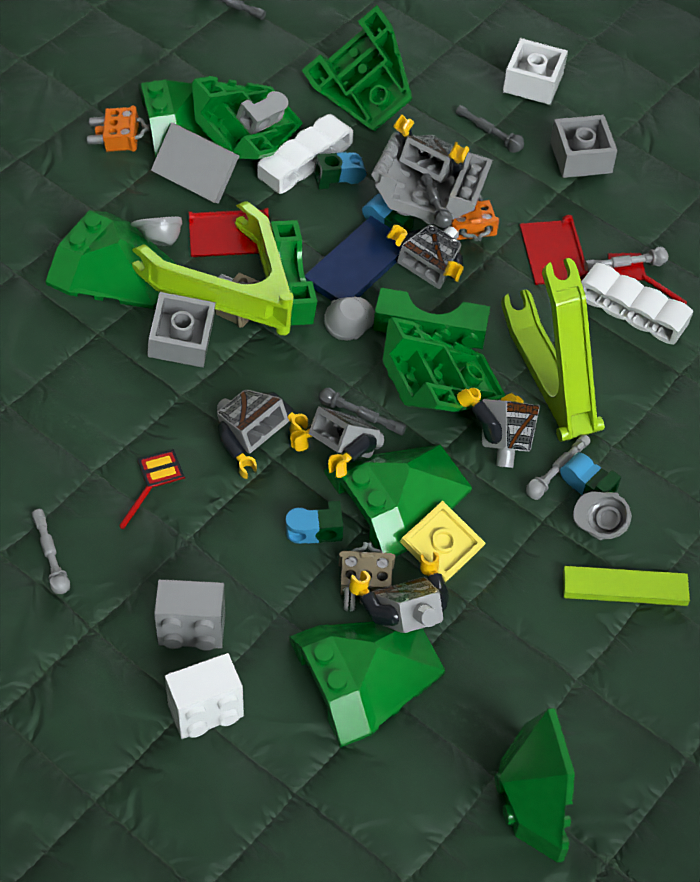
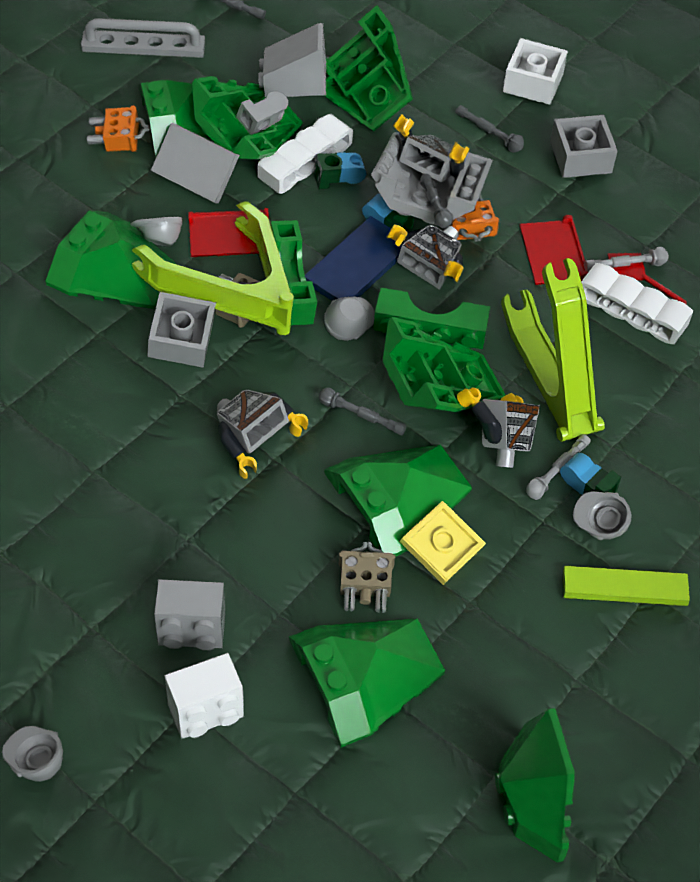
light grey piece [32,509,71,594] -> none
piece [120,449,185,529] -> none
leg [285,501,343,544] -> none
torso [290,406,384,478] -> none
torso [349,552,449,633] -> none
none -> light grey hat [2,726,63,782]
none -> light grey piece [81,18,205,57]
none -> light grey slope [259,23,326,98]

